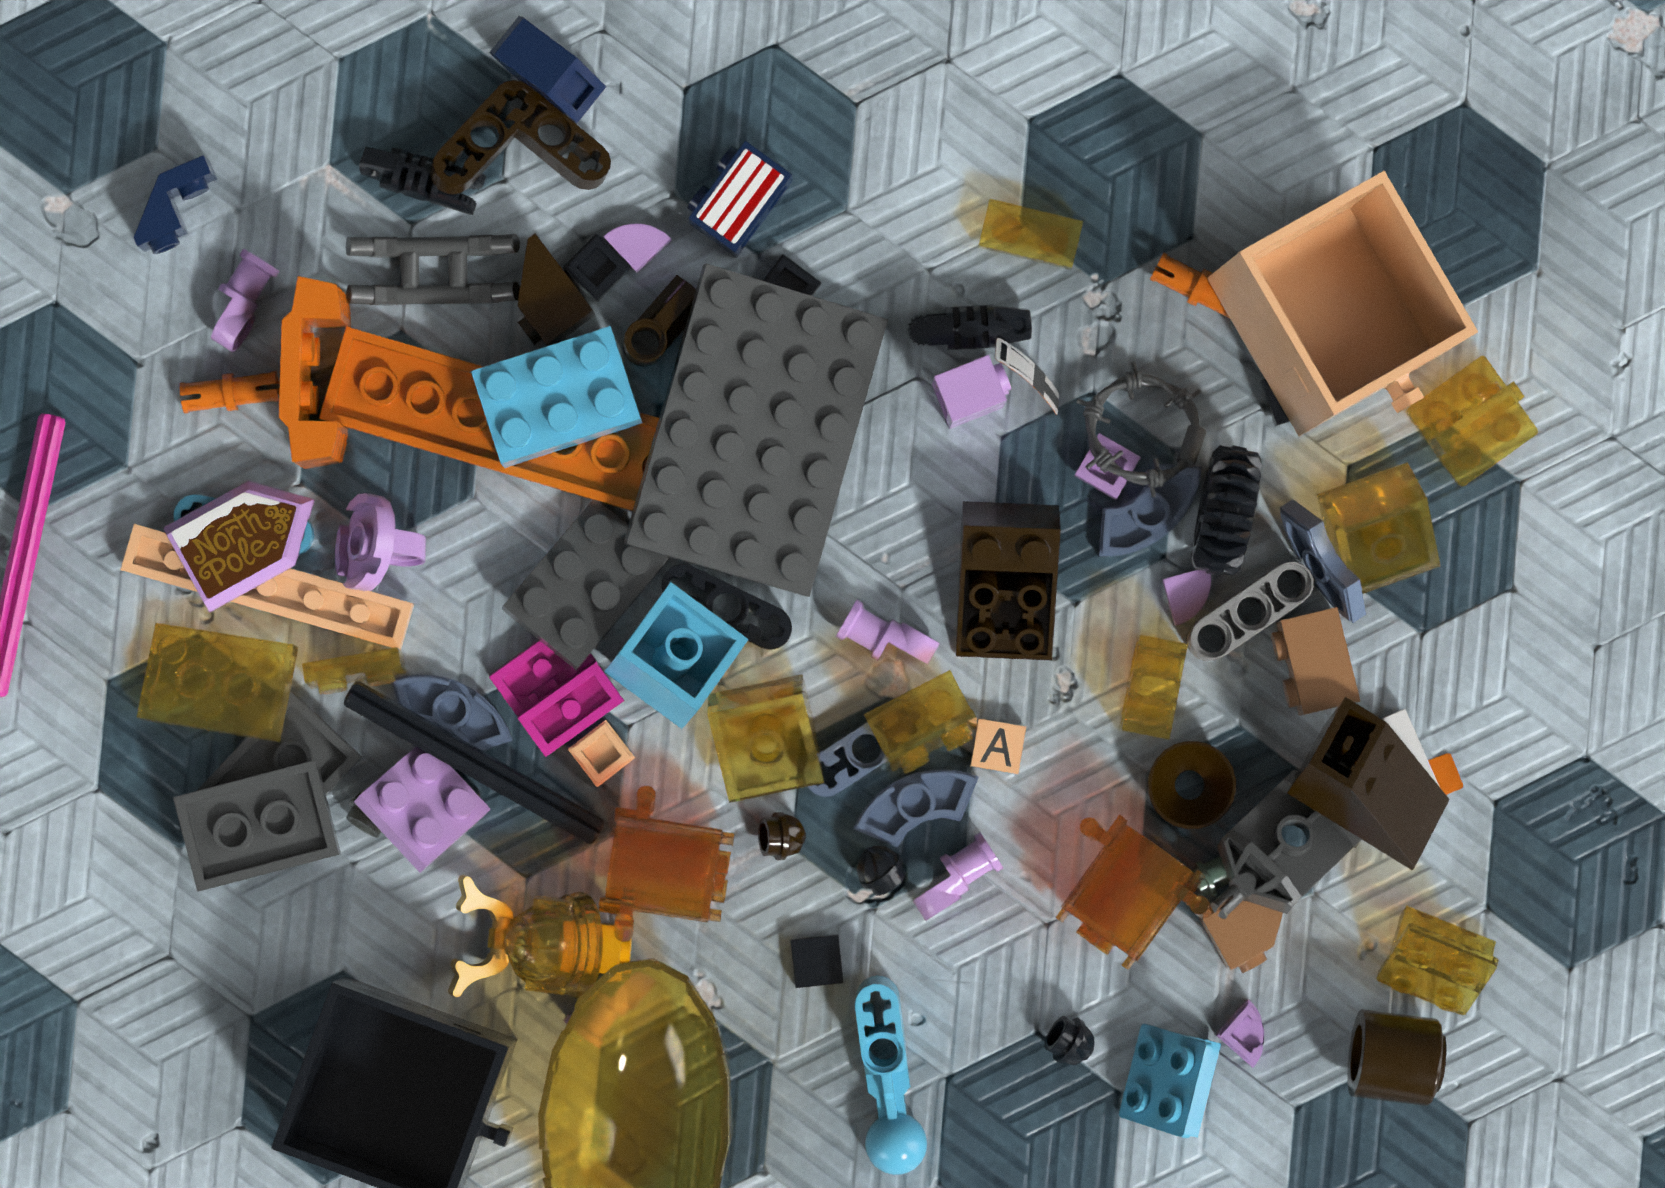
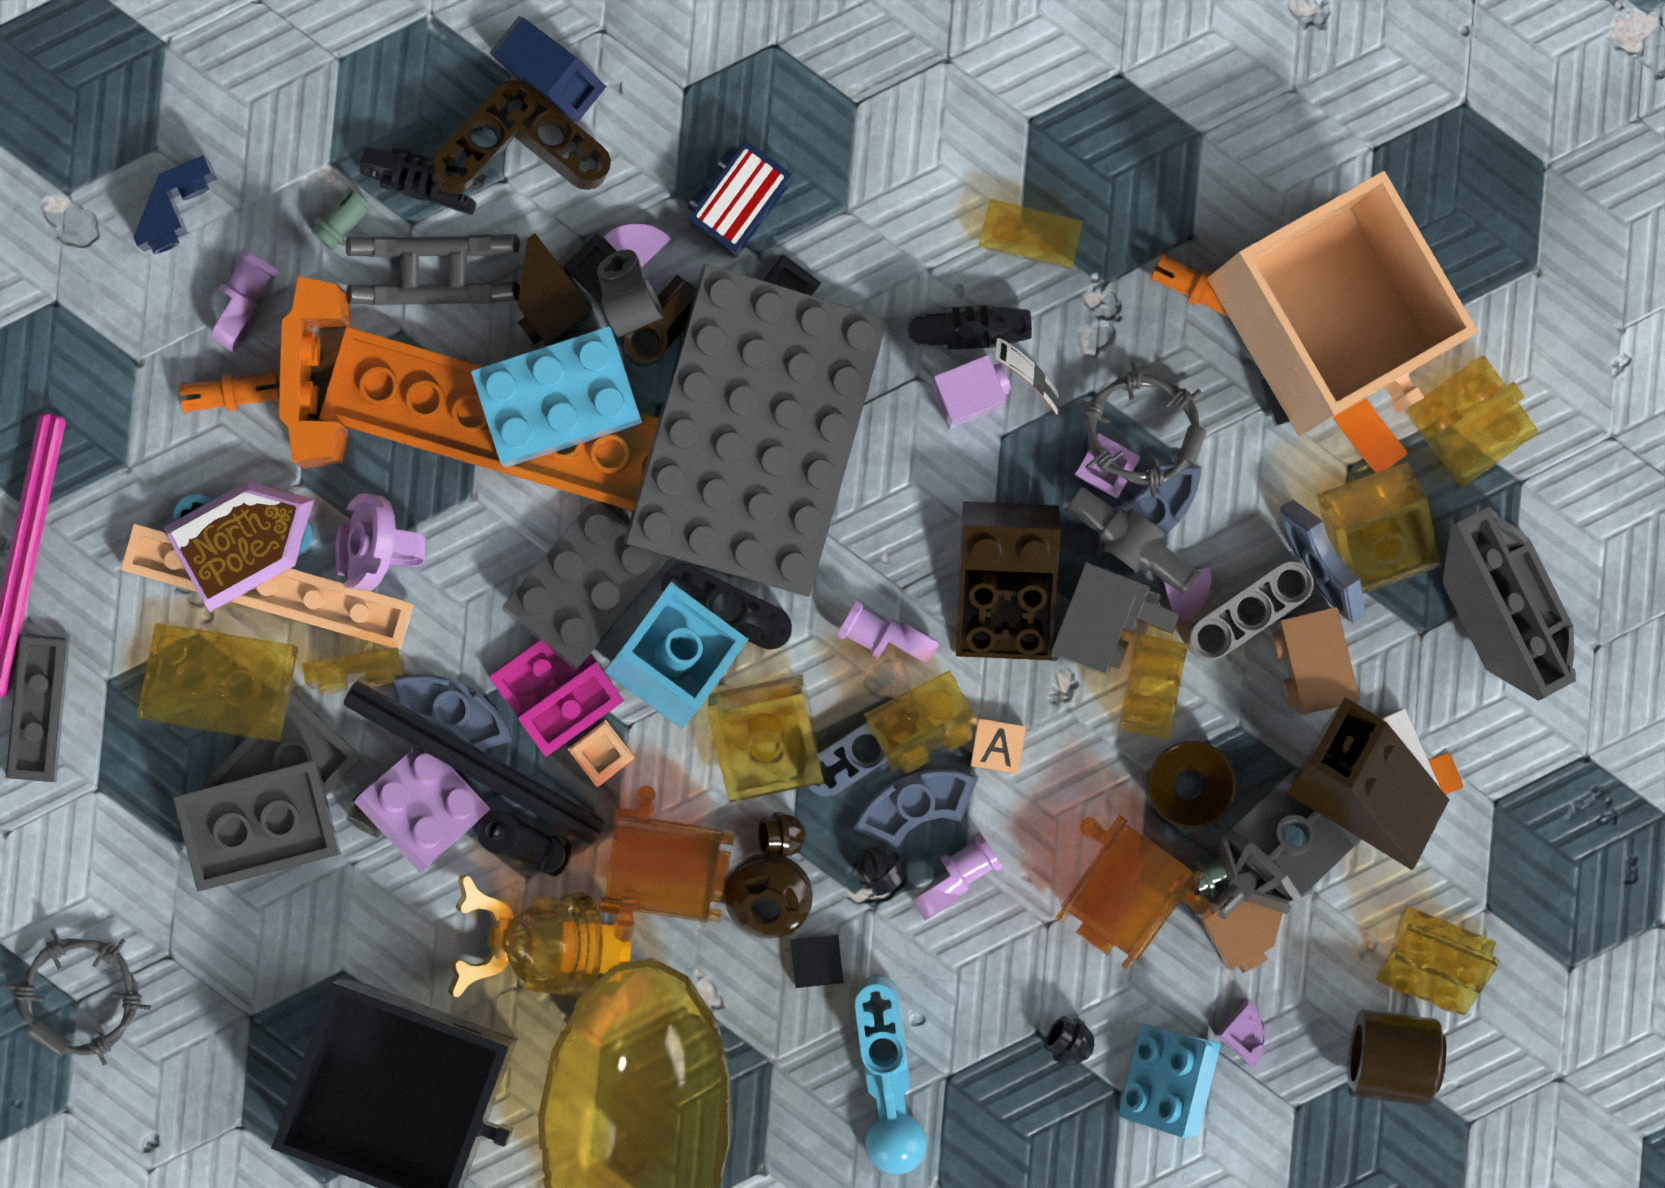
black gear [1191,445,1262,576] -> none
none -> dark grey tile [5,634,70,782]
none -> dark grey piece [6,928,151,1066]
none -> sand green pin [311,188,372,250]
none -> black piece [477,810,572,877]
none -> dark grey piece [597,249,664,337]
none -> dark brown piece [725,853,813,939]
none -> dark grey hinge [1051,562,1180,676]
none -> dark grey pin [1067,487,1201,595]
none -> orange sticker [1333,399,1407,475]
none -> dark grey wedge [1443,507,1576,701]

